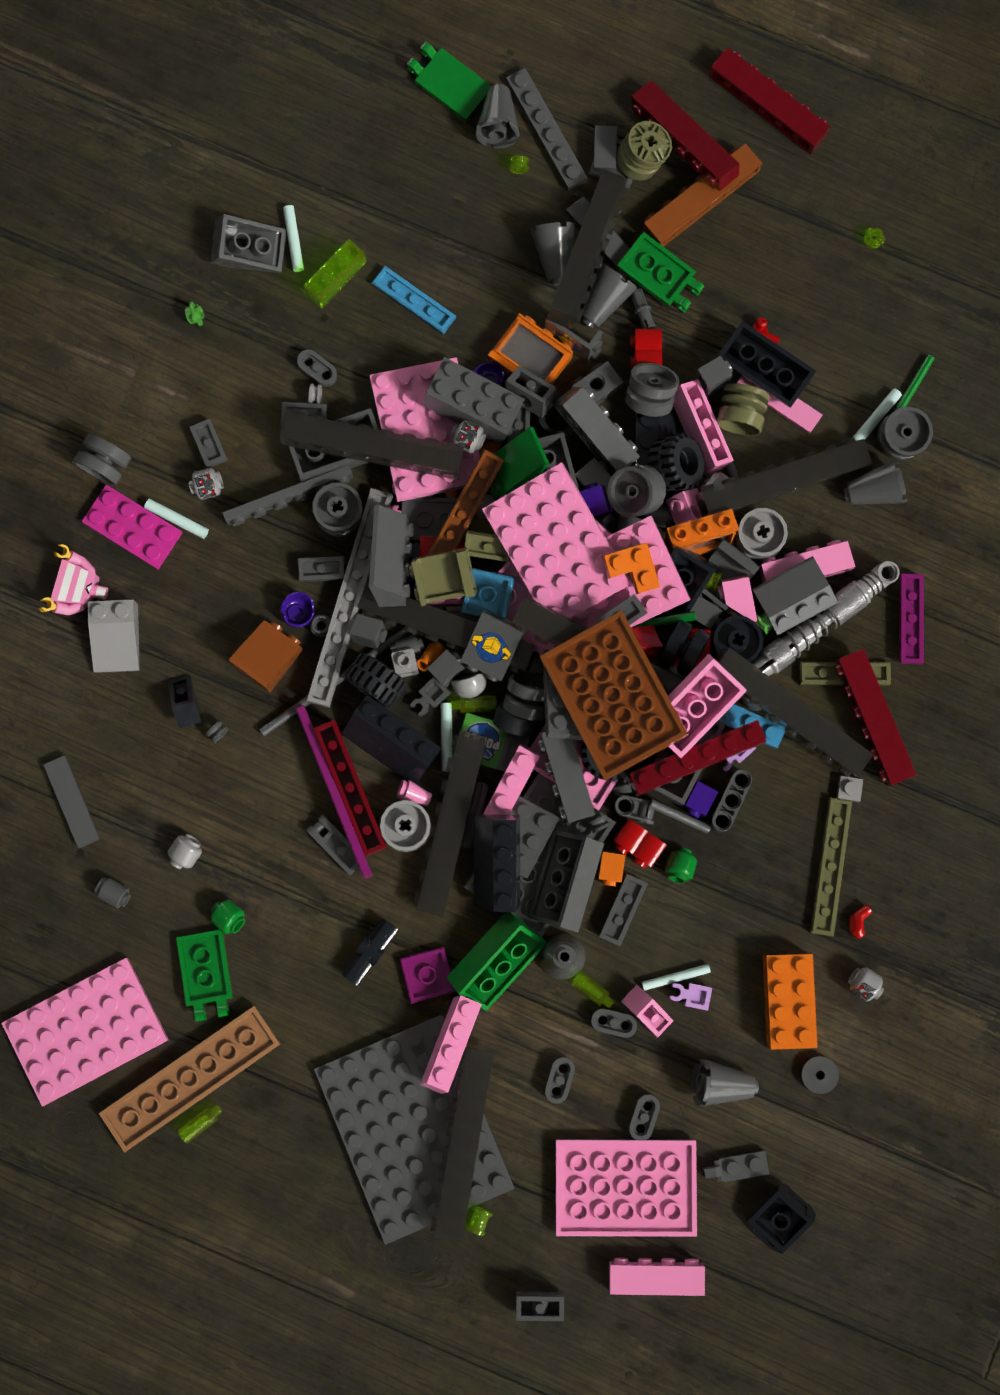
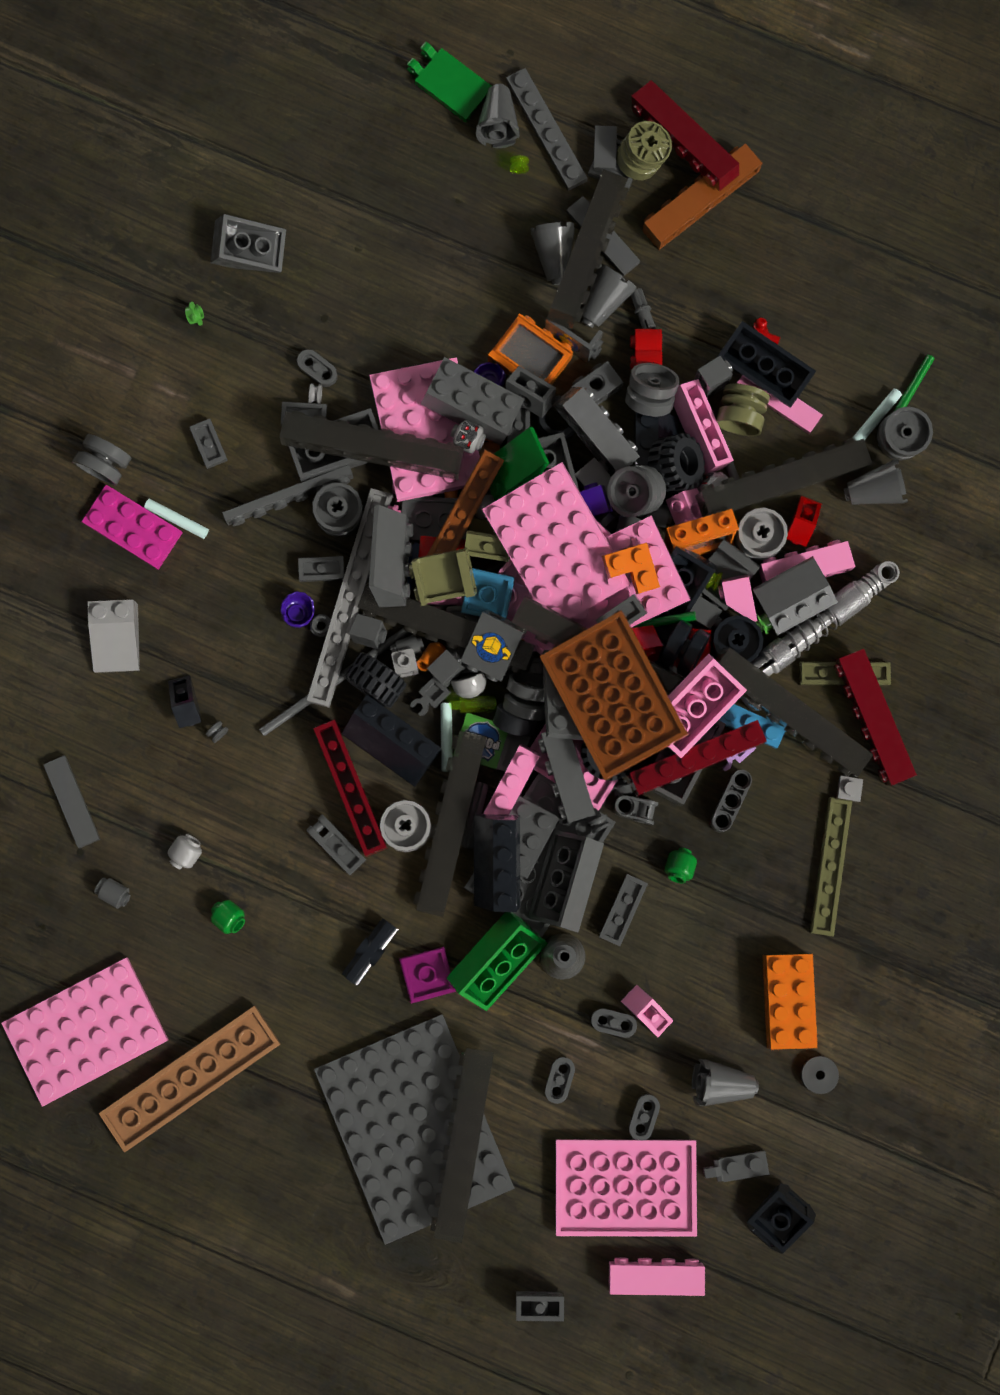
bright pink torso [39,544,109,615] -> none
green tile [176,930,233,1022] -> none
clear neon green cylinder [177,1105,222,1144] -> none
head [189,468,224,500] -> none
dark orange slope [229,620,303,693] -> none
light aqua piece [283,205,304,272] -> none
magenta tile [296,705,373,879] -> none
clear neon green brick [303,239,367,309] -> none
dark azure tile [372,266,456,335] -> none
bright pink cone [396,780,432,806] -> none
bright pink brick [420,995,482,1094] -> none
clear neon green bush [465,1206,493,1236] -> none
clear neon green cylinder [571,970,615,1008] -> none
orange brick [597,852,626,887] -> none
red brick [613,819,667,869] -> none
green tile [616,232,704,313] -> none
light aqua bar [642,964,711,991] -> none
dark grey bar [648,799,711,834] -> none
lavender plate [669,983,712,1011] -> none
dark purple brick [683,781,718,819] -> none
dark red brick [709,47,830,155] -> none
light grey head [848,967,884,1002] -> none
red arm [849,904,873,939] -> none
clear neon green plate [863,227,885,249] -> none
magenta plate [899,574,924,665] -> none
none -> red slope [787,496,822,547]

